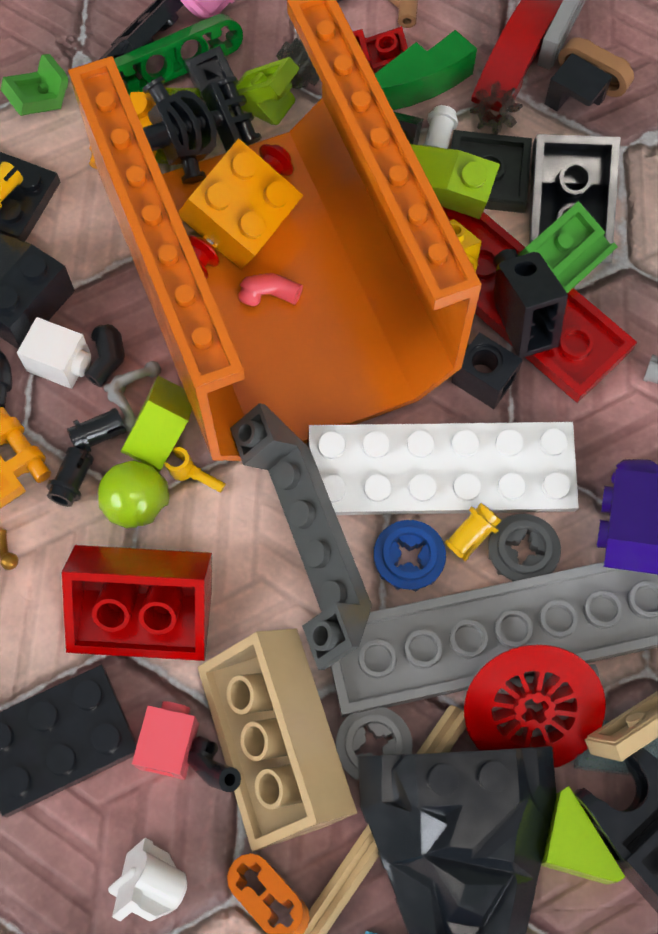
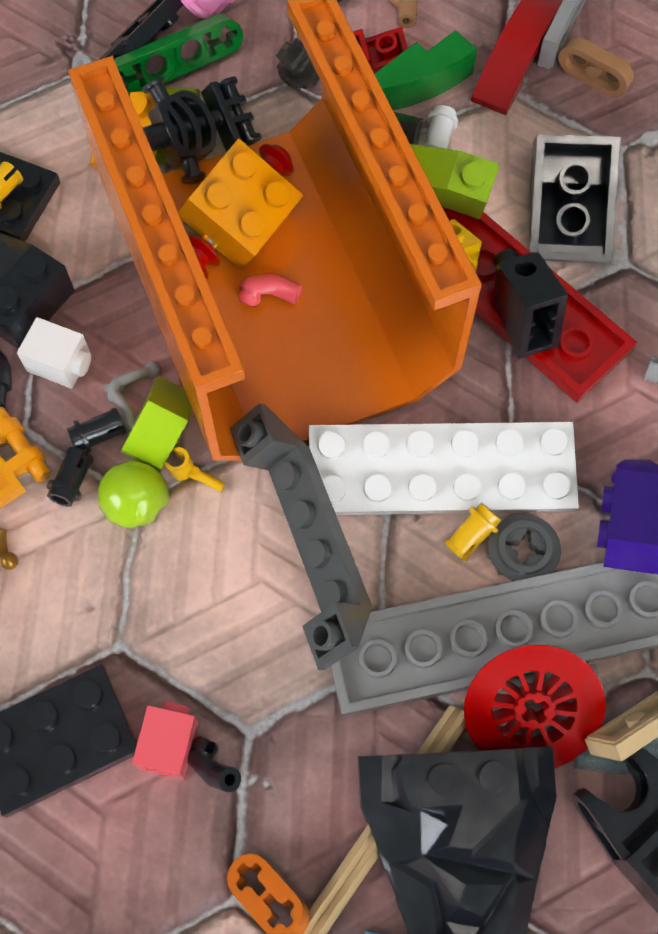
bright green bracket [0,54,68,116] -> none
red slope [62,545,212,661] -> none
black arm [84,324,125,387] -> none
white piece [108,838,187,921] -> none
black tile [184,46,236,100] -> none
tan slope [197,628,357,852] -> none
lime slope [236,57,300,125] -> none
light grey gear [336,707,412,780] -> none
blue gear [374,520,446,592] -> none
pearl dark grey tile [451,130,532,213] -> none
black brick [451,332,523,409] -> none
clear smoke gear [470,81,523,135] -> none
bright green plate [518,201,618,293] -> none
lime slope [541,786,625,884] -> none
black panel [544,53,612,111] -> none

